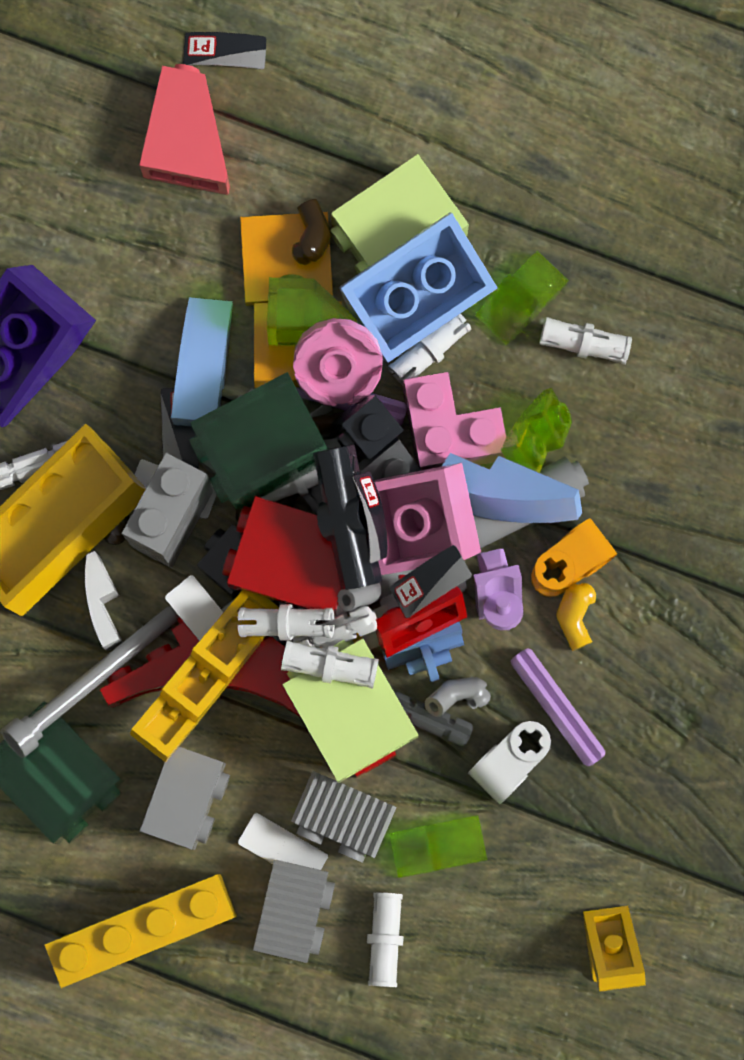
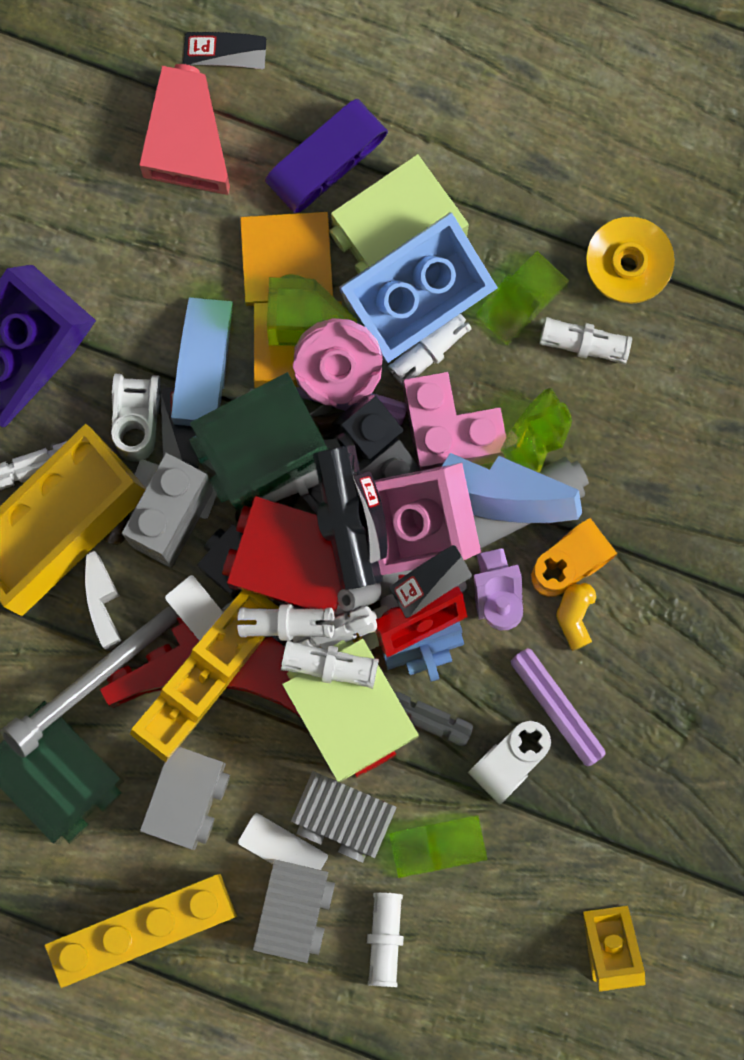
dark brown arm [292,199,331,265] -> none
light grey arm [425,677,491,717] -> none
none -> white piece [111,374,161,462]
none -> dark purple beam [265,99,388,214]
none -> yellow dish [586,217,675,304]

